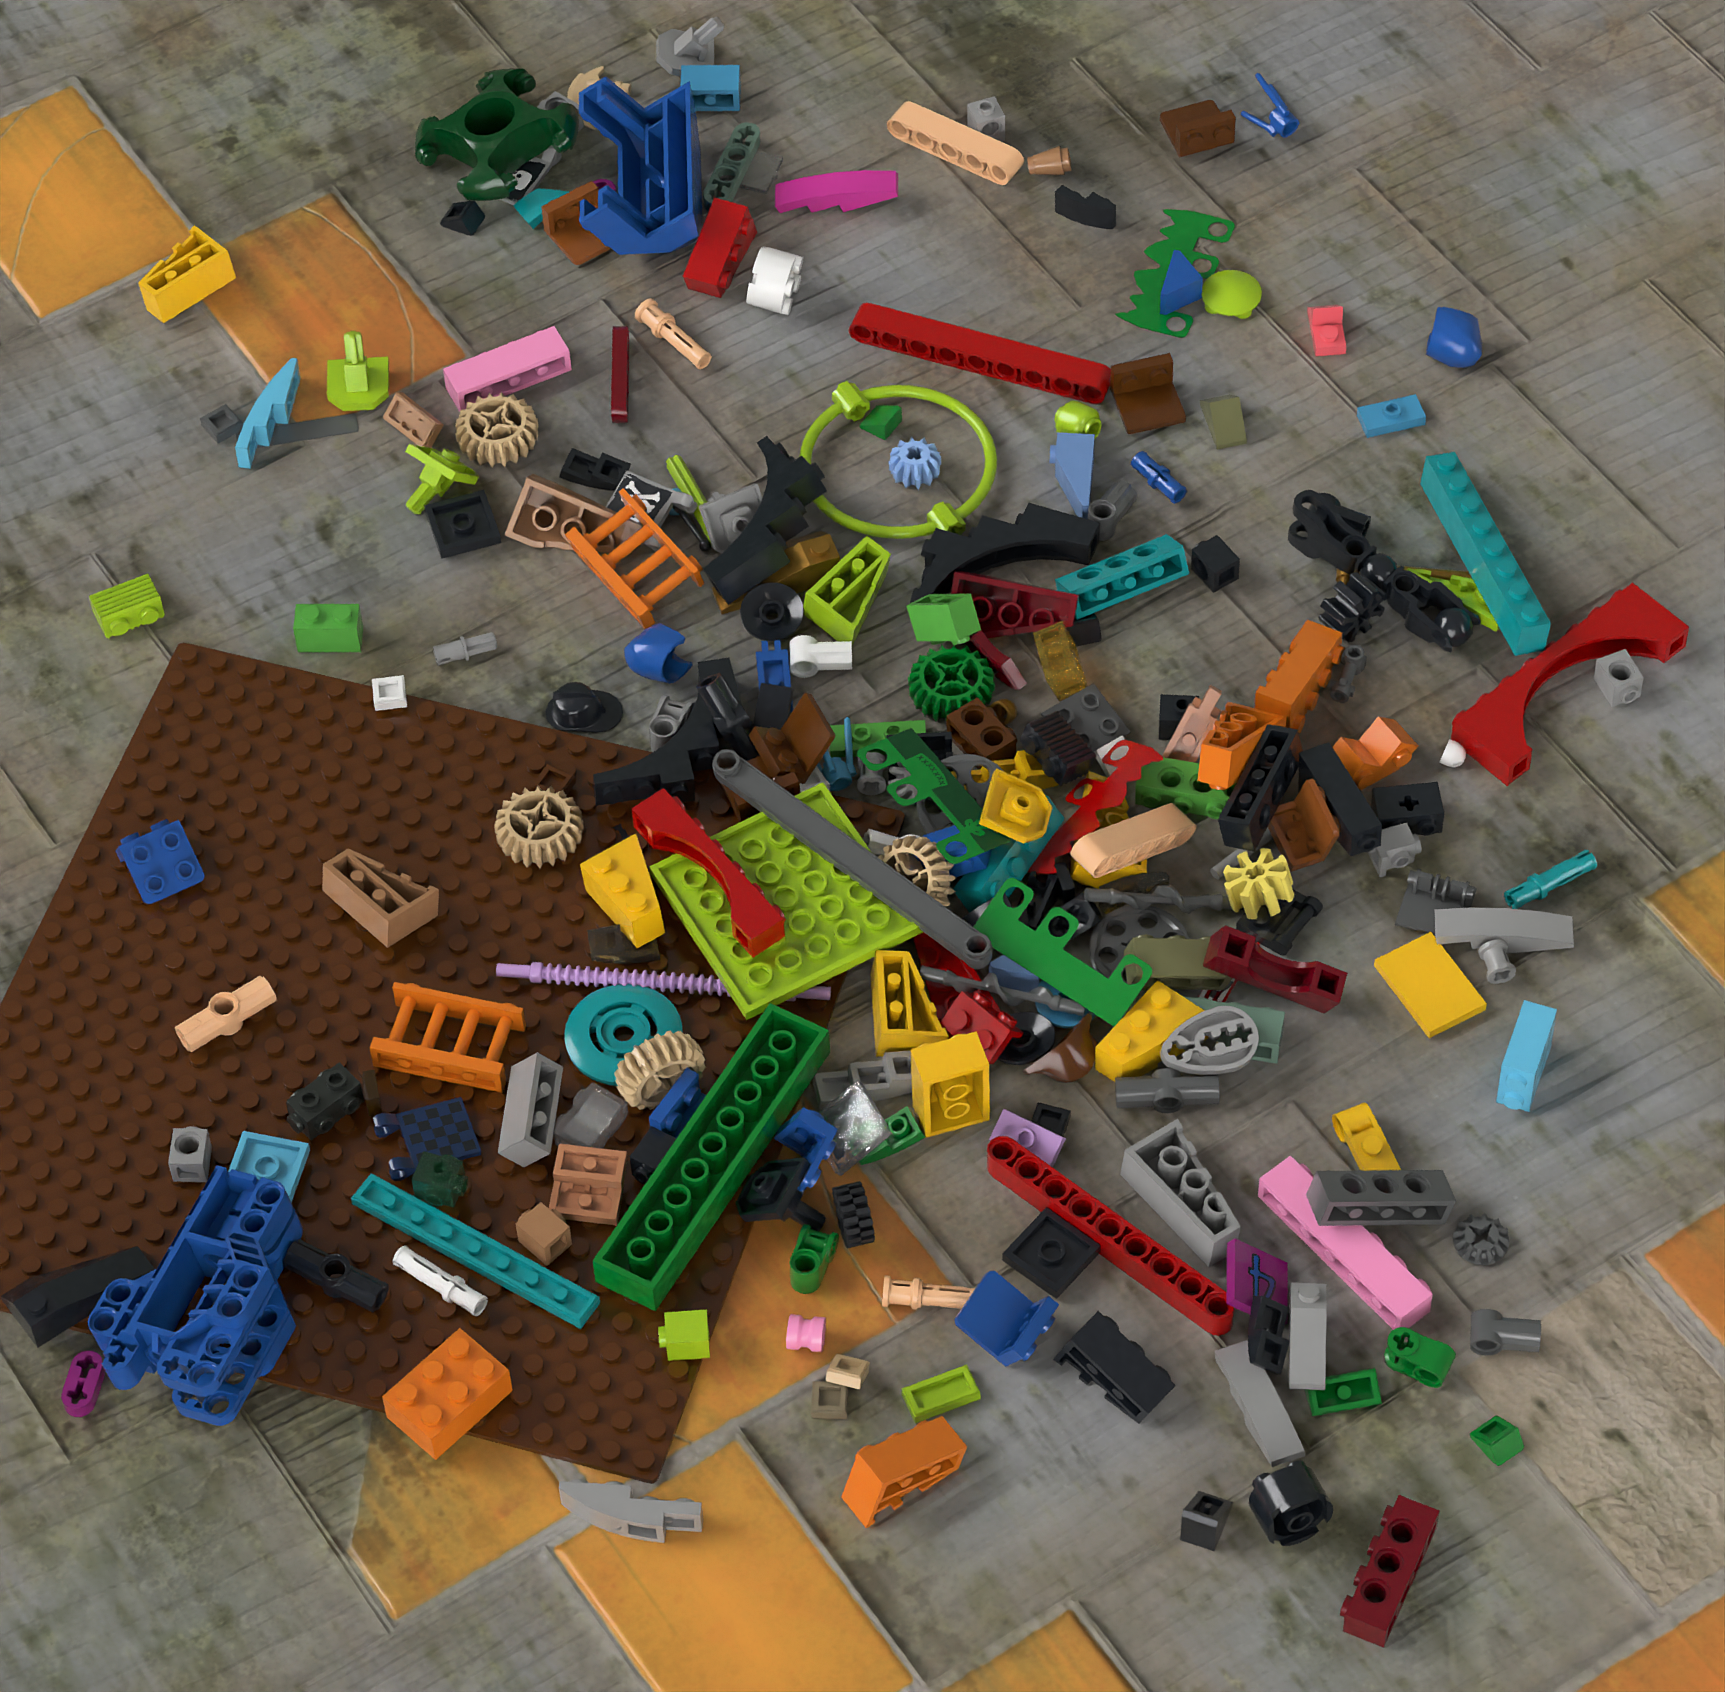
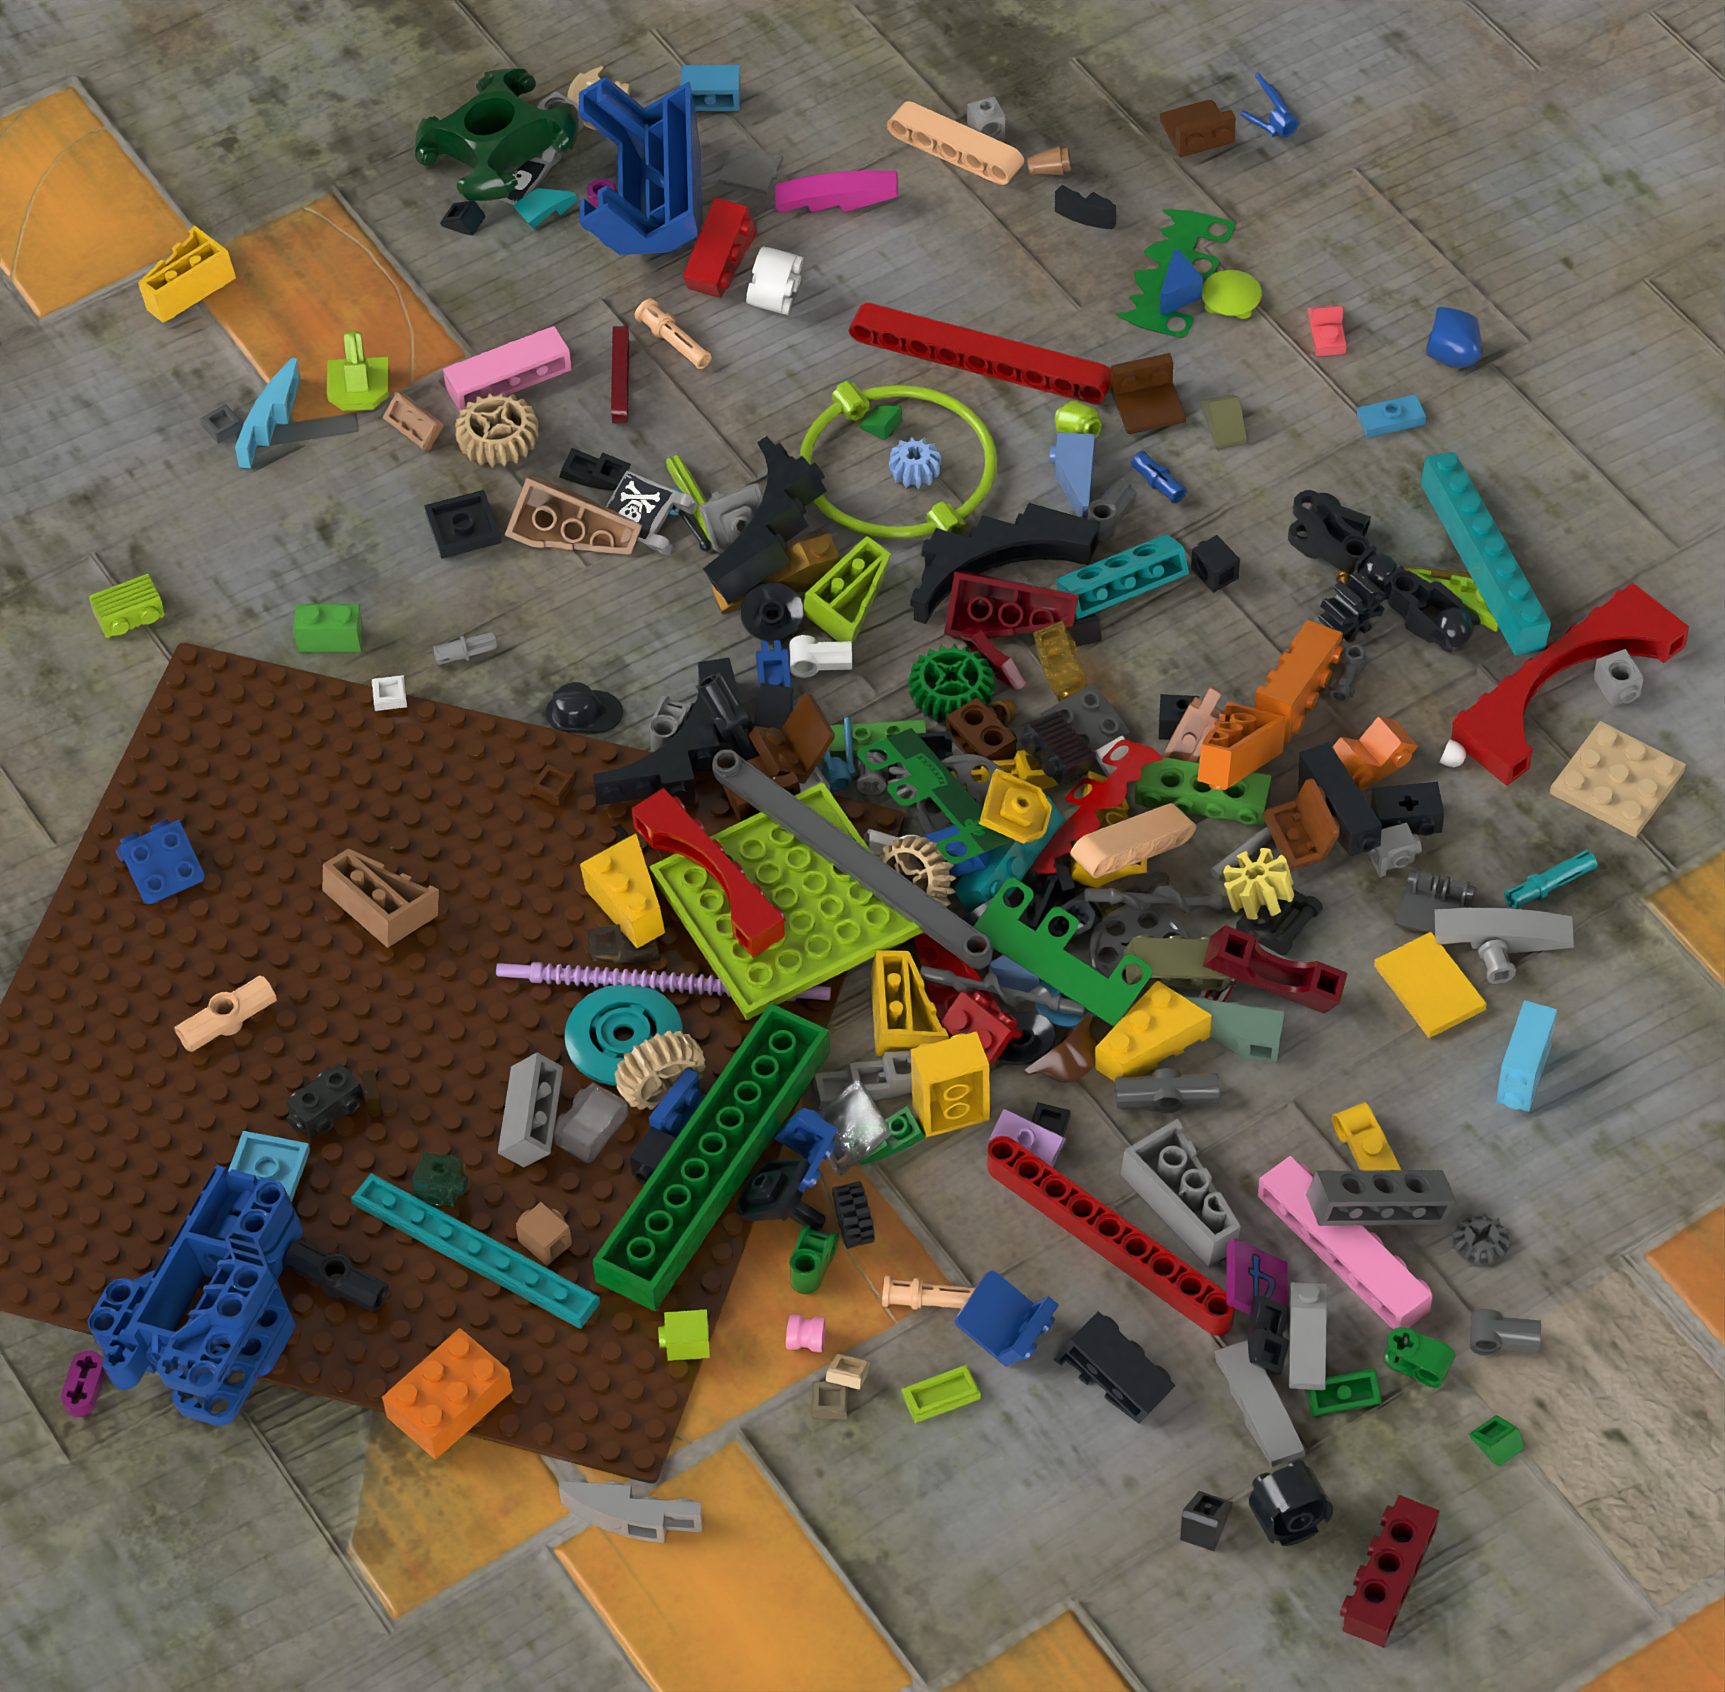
black wedge [0,1246,155,1348] -> none
light grey brick [168,1126,212,1182] -> none
orange fence [370,982,526,1093] -> none
dark blue flag [373,1097,481,1181] -> none
white pin [393,1245,488,1316] -> none
lime piece [405,443,479,515] -> none
tan gear [494,785,584,868] -> none
dark orange bracket [541,181,611,265] -> none
nougat slope [549,1144,627,1226] -> none
orange fence [565,488,705,629] -> none
blue piece [624,623,693,684] -> none
light grey piece [656,17,724,77] -> none
sand green beam [703,122,760,212] -> none
orange wedge [841,1416,967,1528] -> none
bright green brick [906,593,981,645] -> none
black plate [1002,1207,1101,1299] -> none
light grey piece [1160,1006,1259,1075] -> none
black brick [1218,724,1303,852] -> none
none -> tan plate [1550,721,1686,838]

